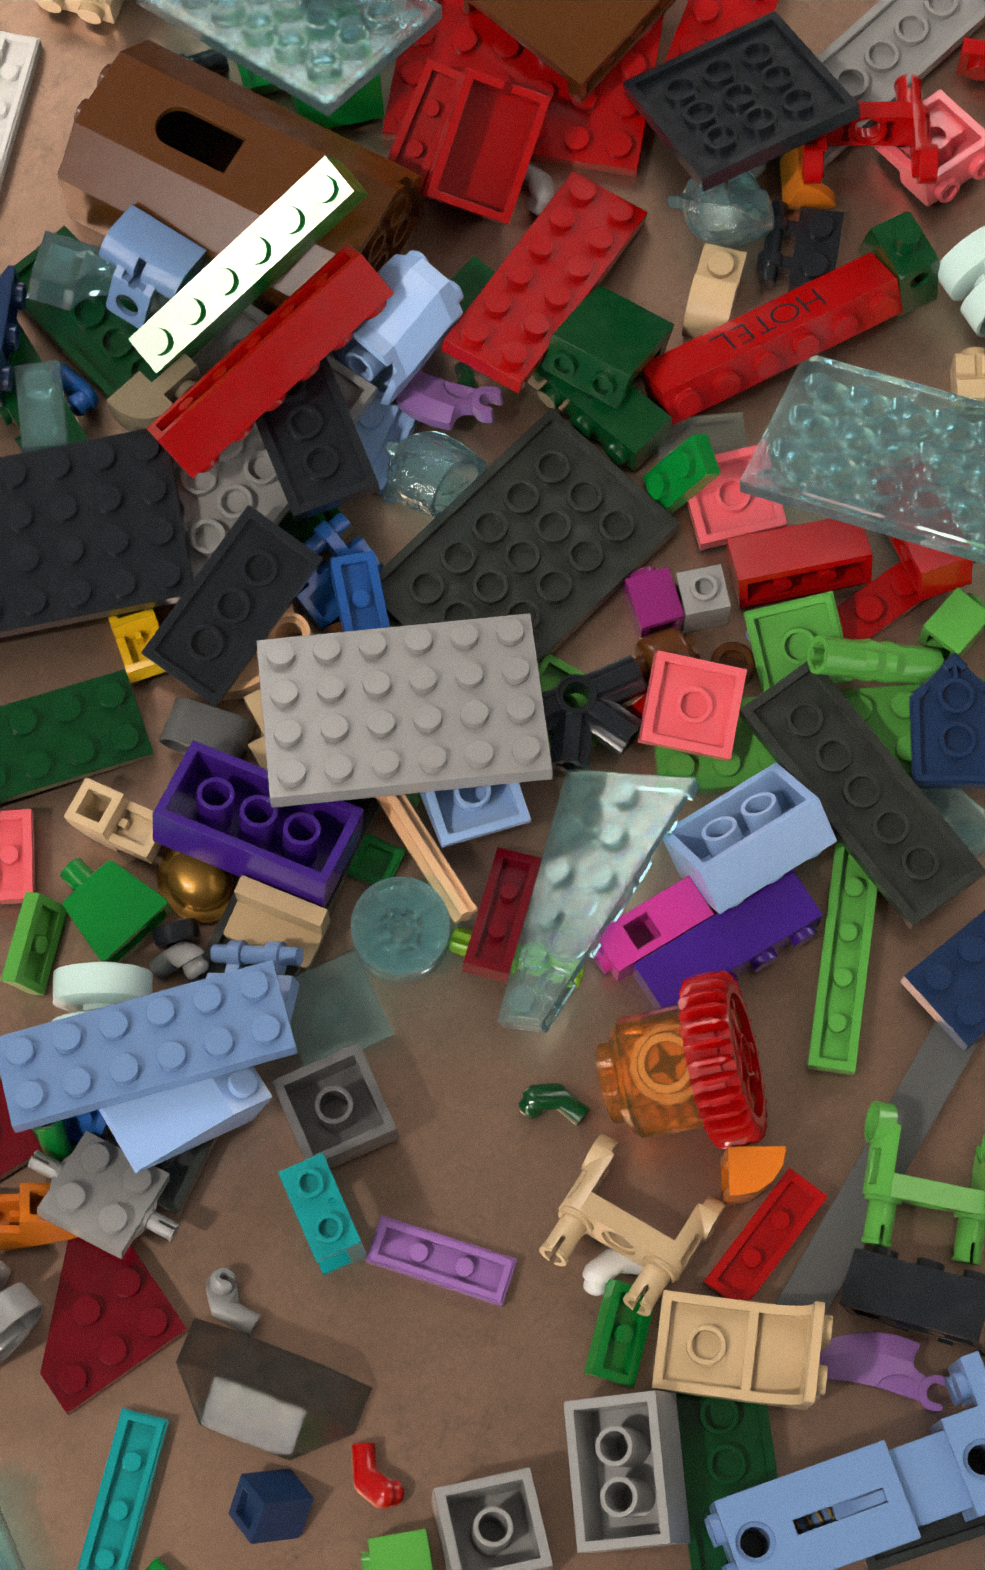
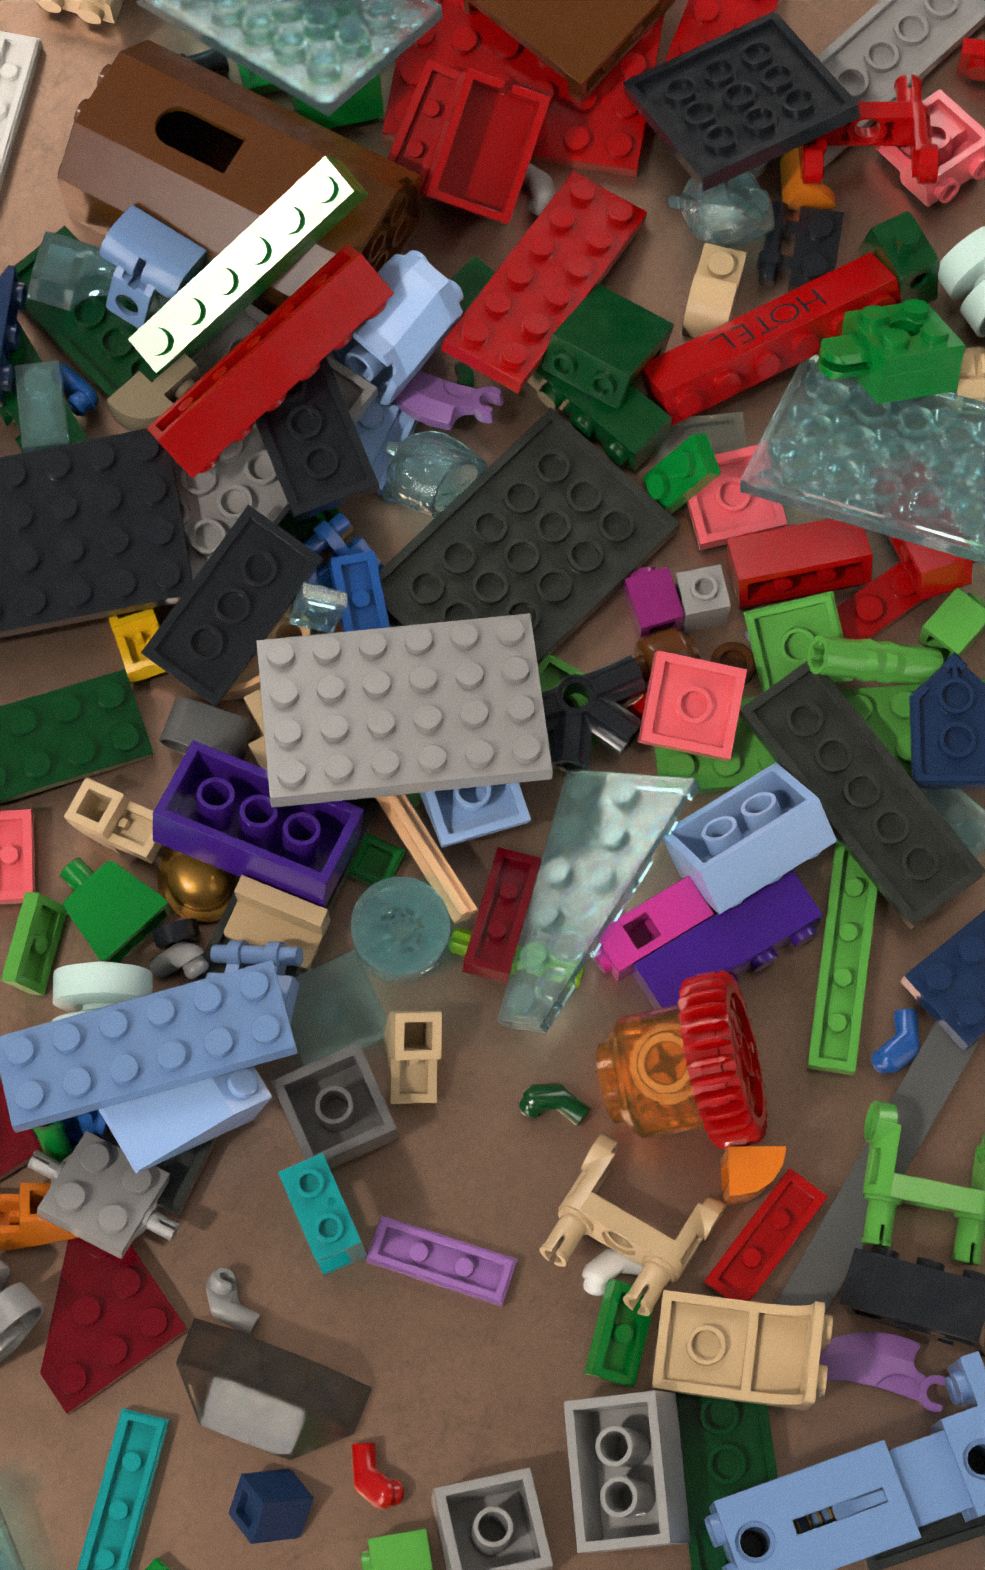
none -> clear light blue plate [289,583,347,633]
none -> tan brick [383,1010,442,1104]
none -> green brick [817,299,965,404]
none -> blue arm [871,1009,920,1074]

